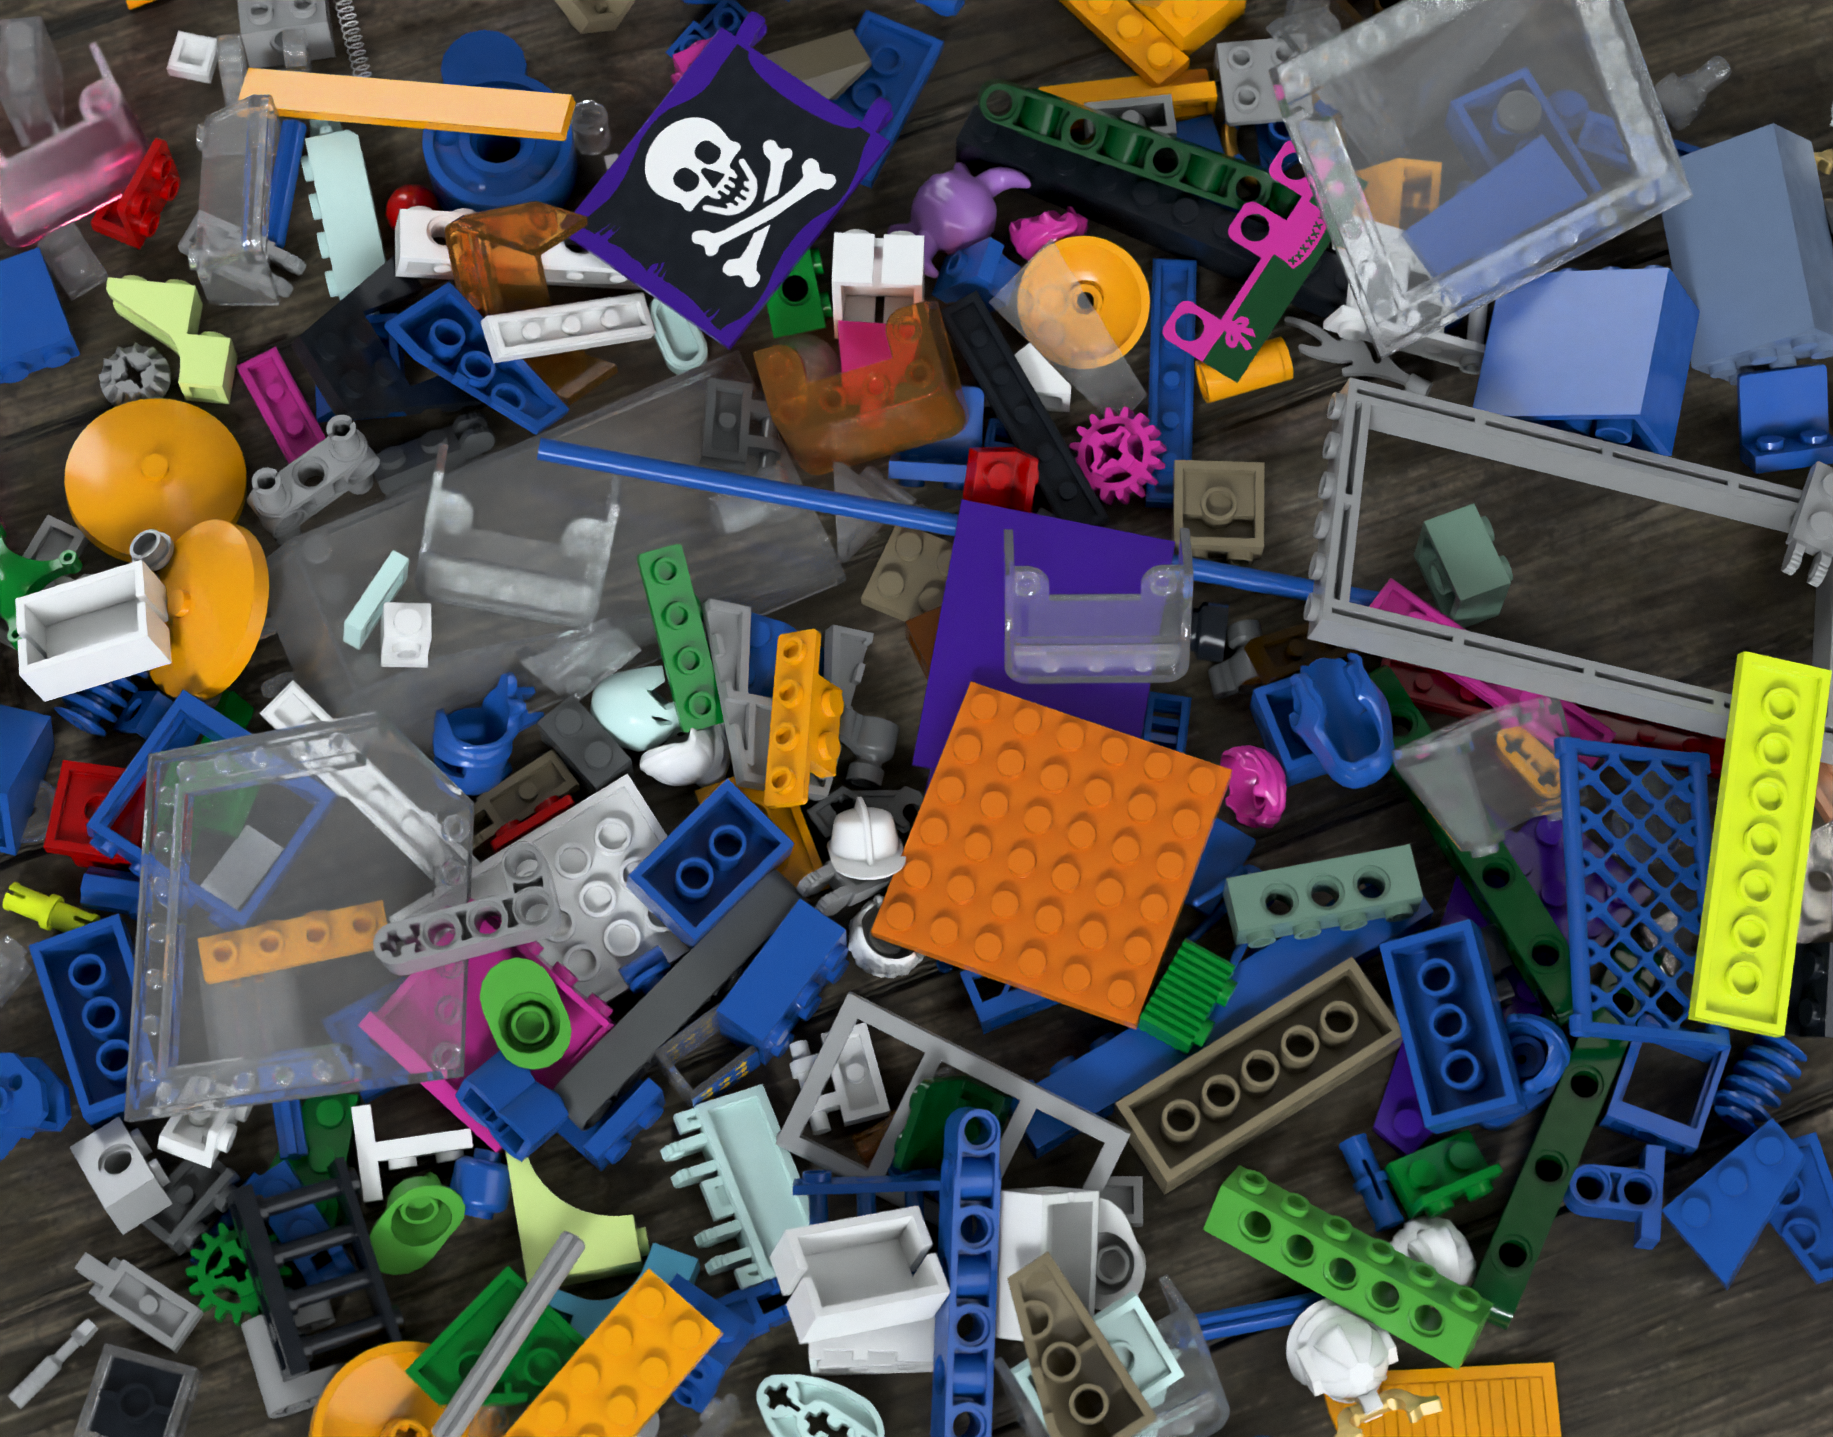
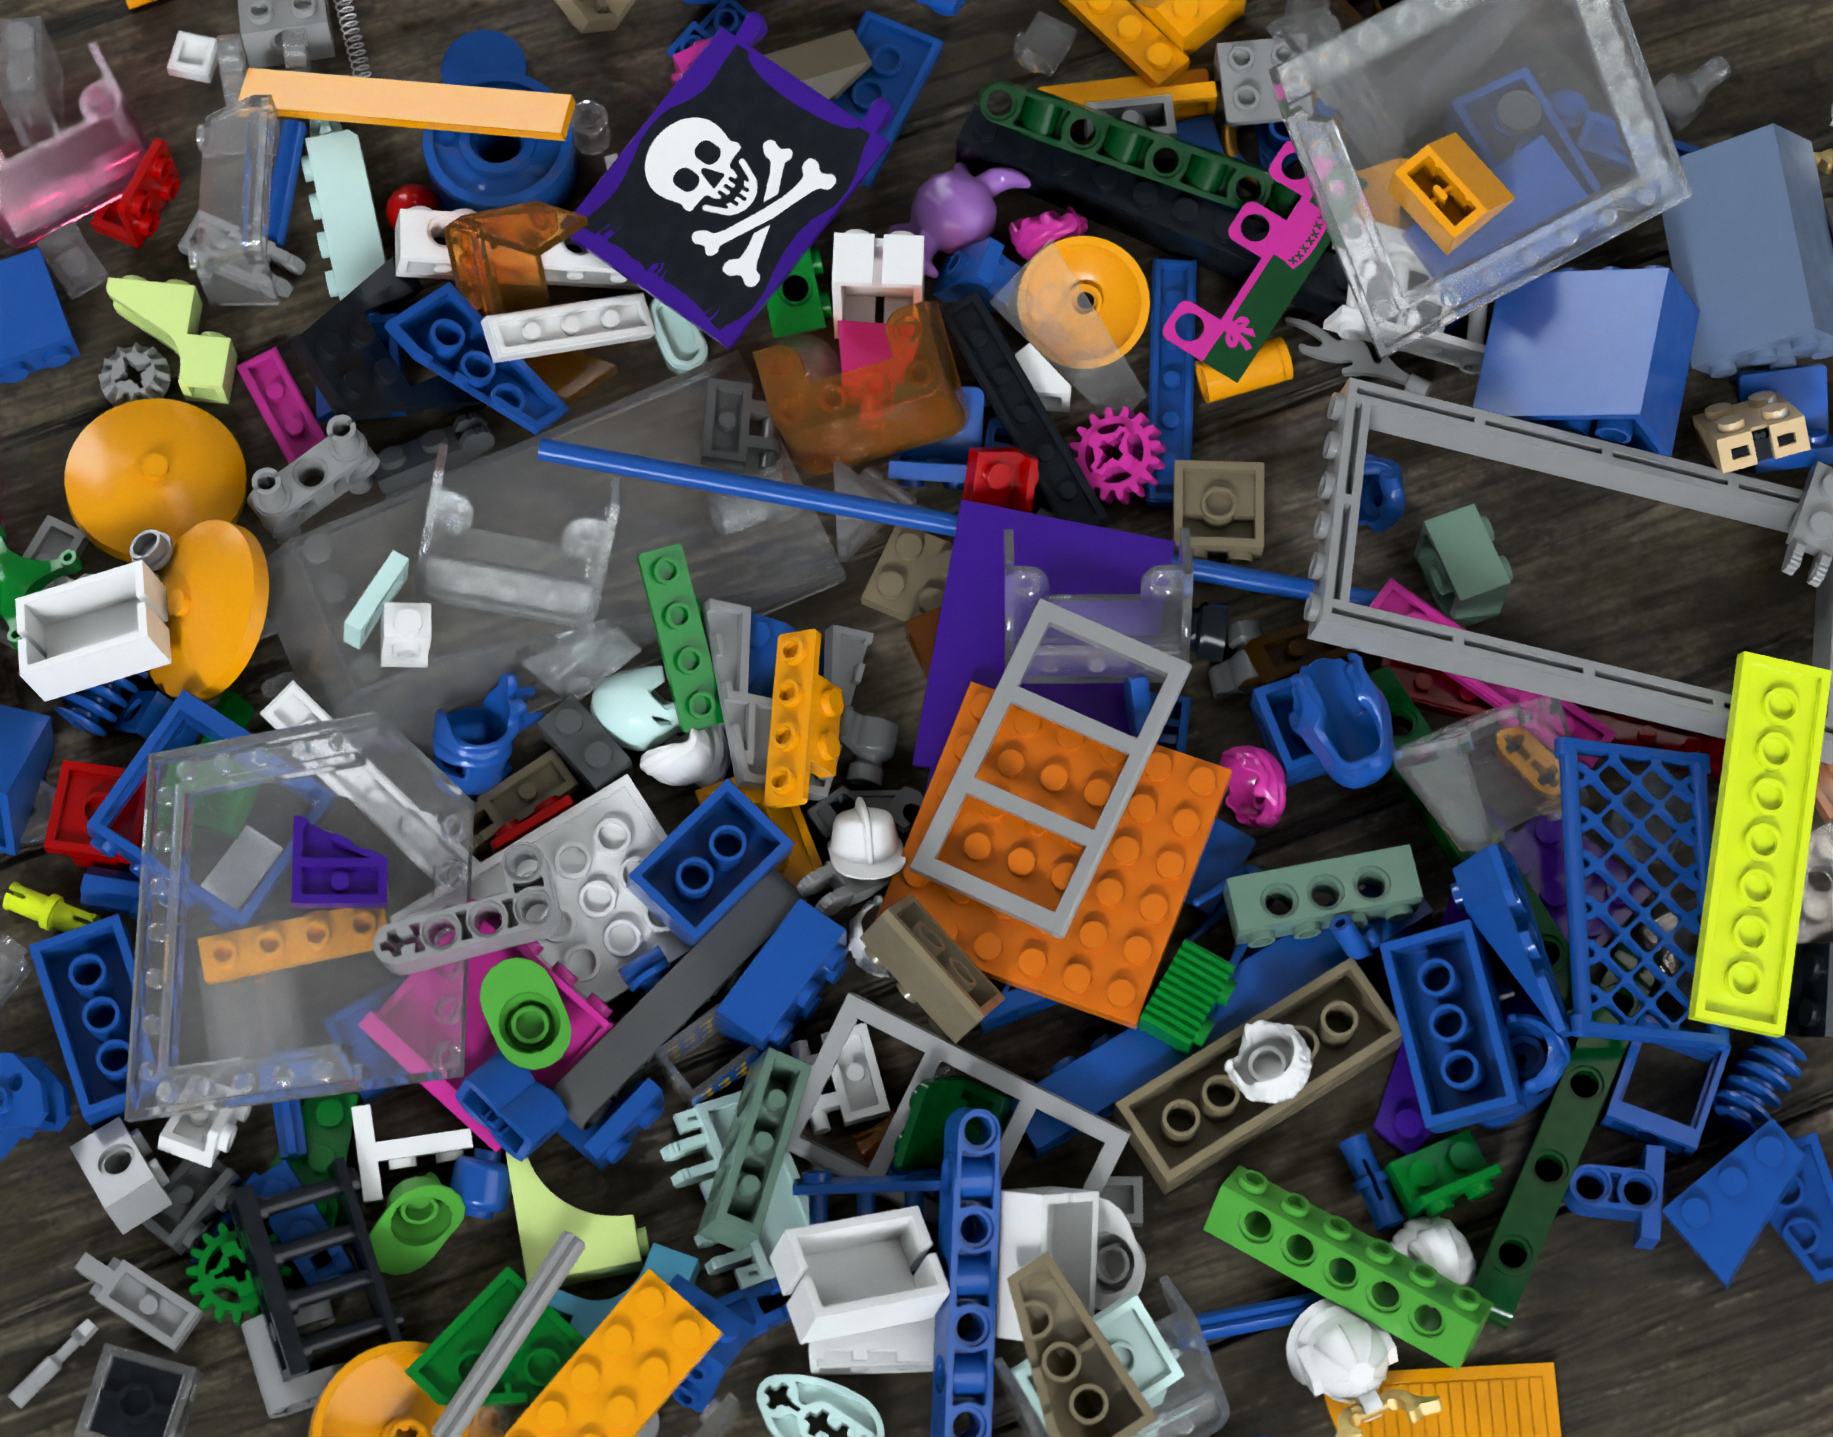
none -> dark purple wing [291,816,389,909]
none -> sand green brick [697,1047,812,1252]
none -> dark tan slope [860,893,1006,1044]
none -> light grey door [910,598,1192,939]
none -> clear bracket [1014,11,1077,77]
none -> blue tile [1123,673,1151,738]
none -> white hair [1224,1020,1312,1104]
none -> blue arm [1329,914,1382,960]
none -> blue hair [1358,453,1406,533]
none -> light orange slope [1388,132,1515,255]
none -> blue wedge [1450,843,1571,1038]
none -> tan piece [1692,390,1811,474]

